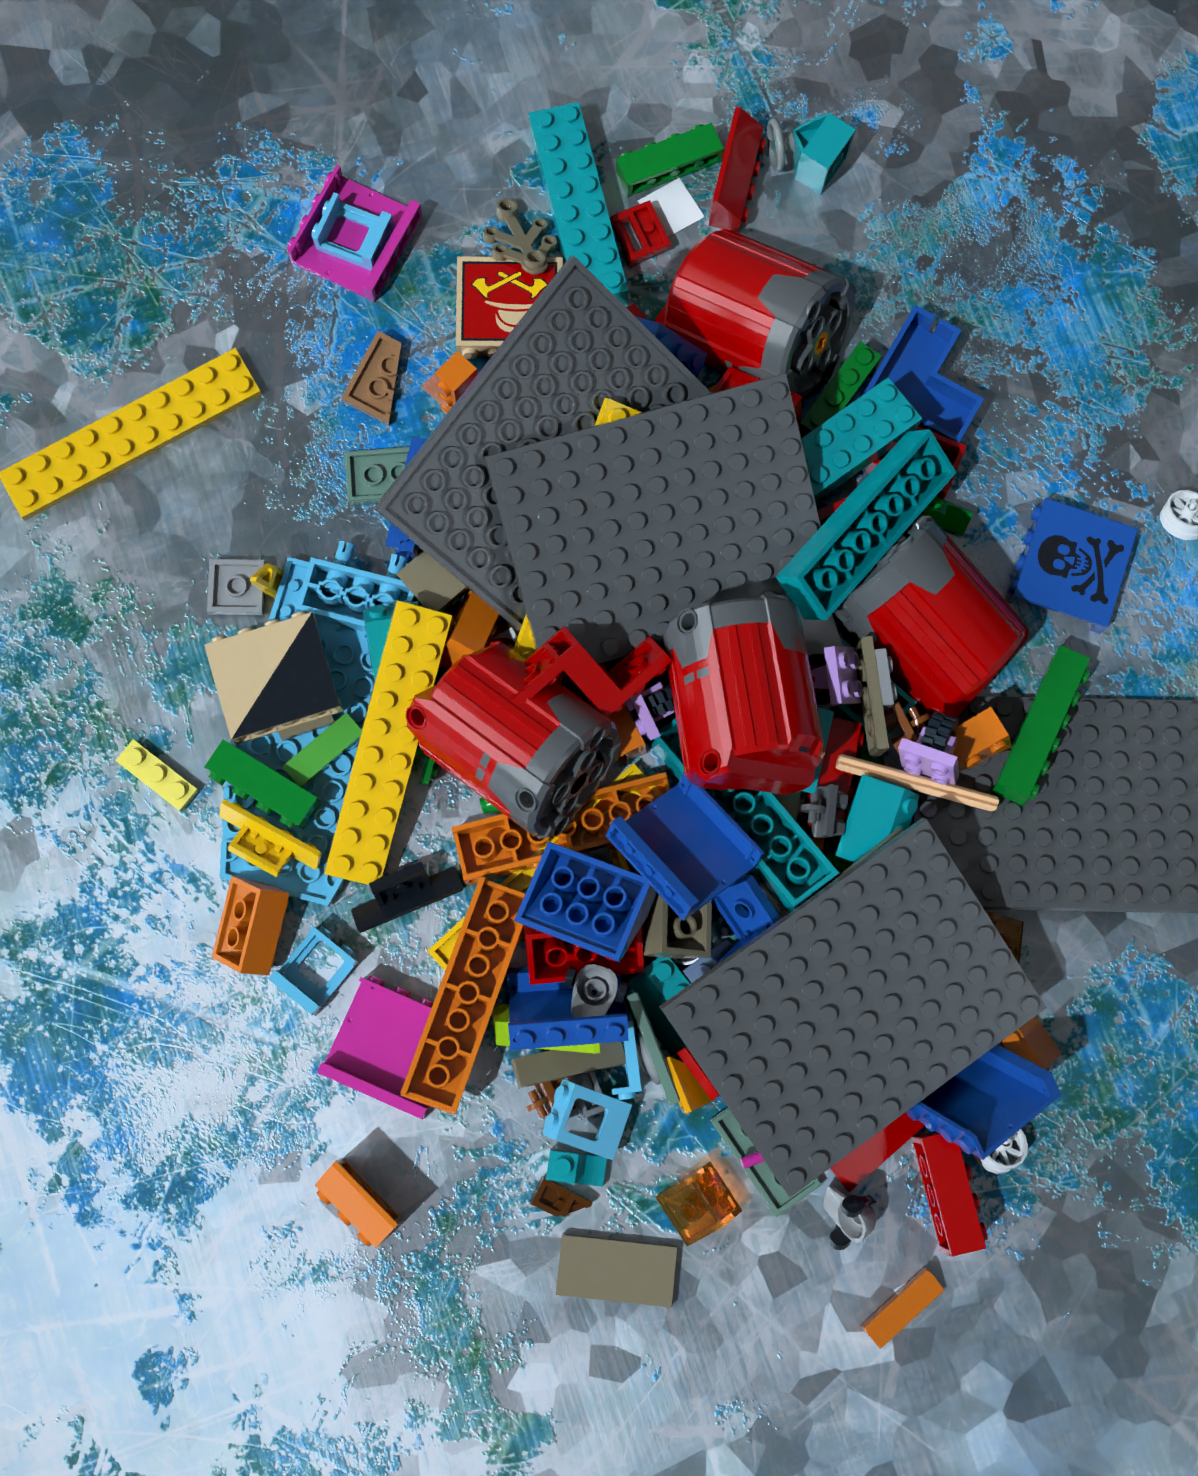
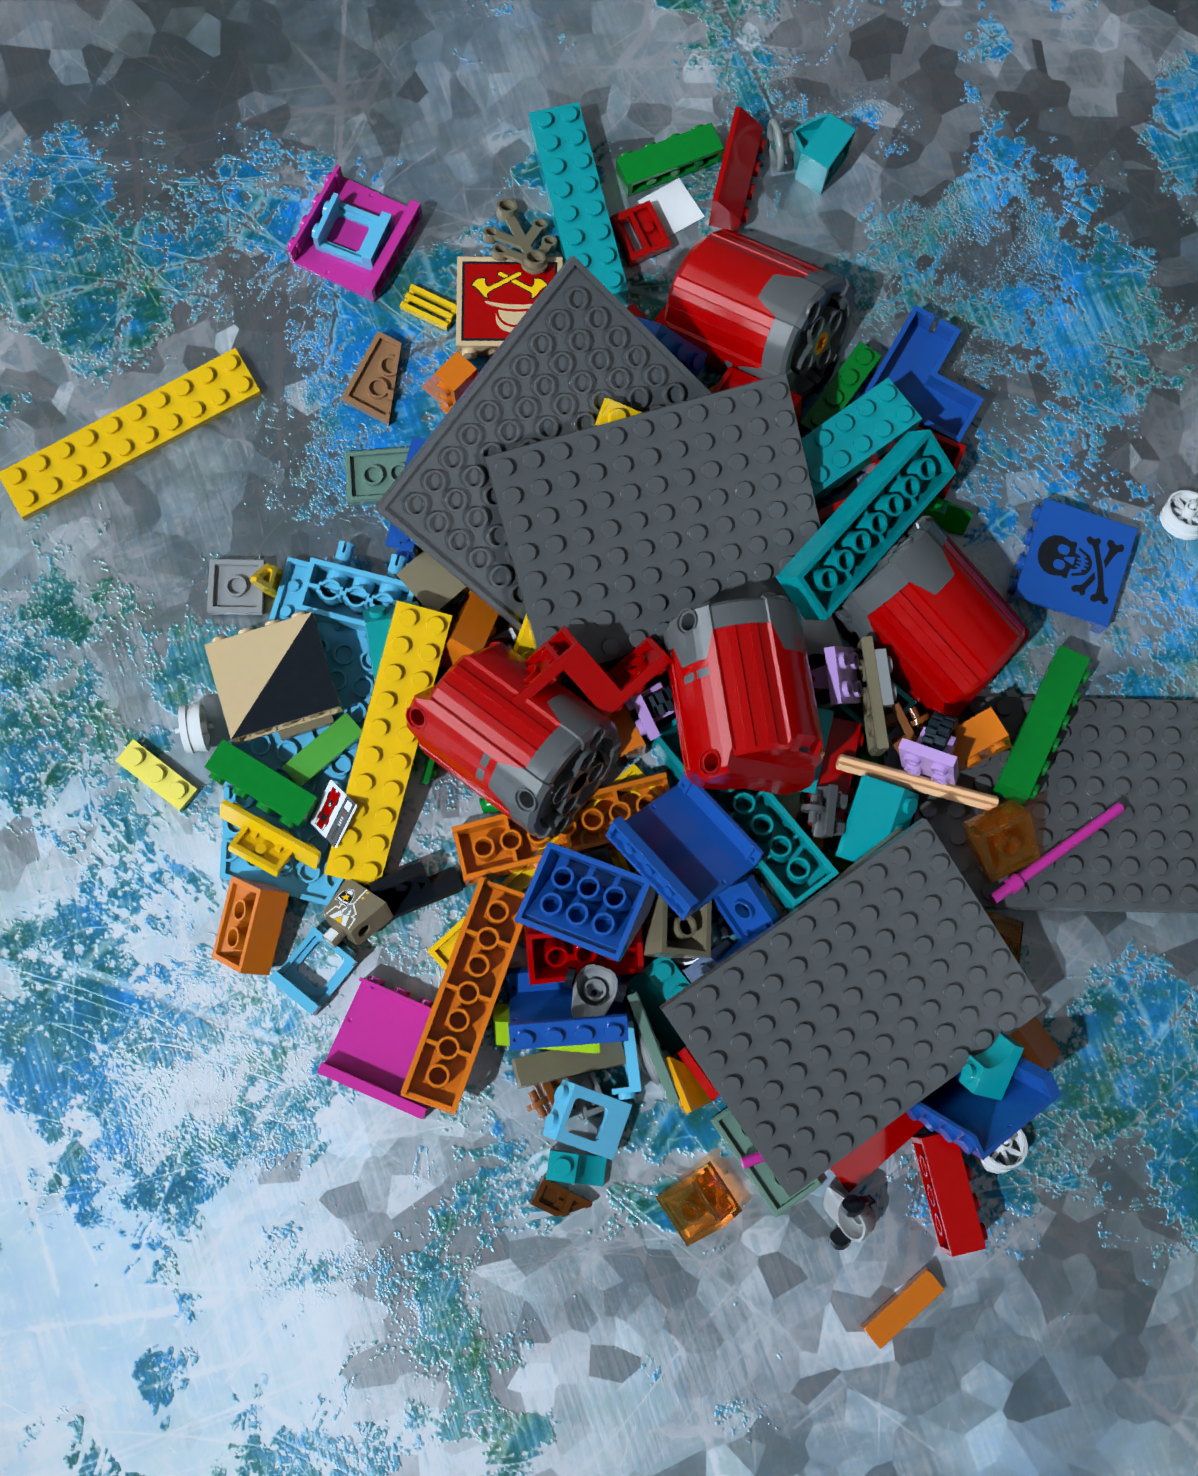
orange slope [315,1158,403,1248] -> none
dark tan tile [556,1234,677,1308] -> none
none -> white wheel [174,702,215,754]
none -> sticker [310,780,357,848]
none -> dark tan torso [322,879,393,948]
none -> yellow tile [400,284,456,331]
none -> teal arch [959,1033,1024,1101]
none -> clear orange slope [963,799,1040,883]
none -> dark pink bar [989,802,1125,904]

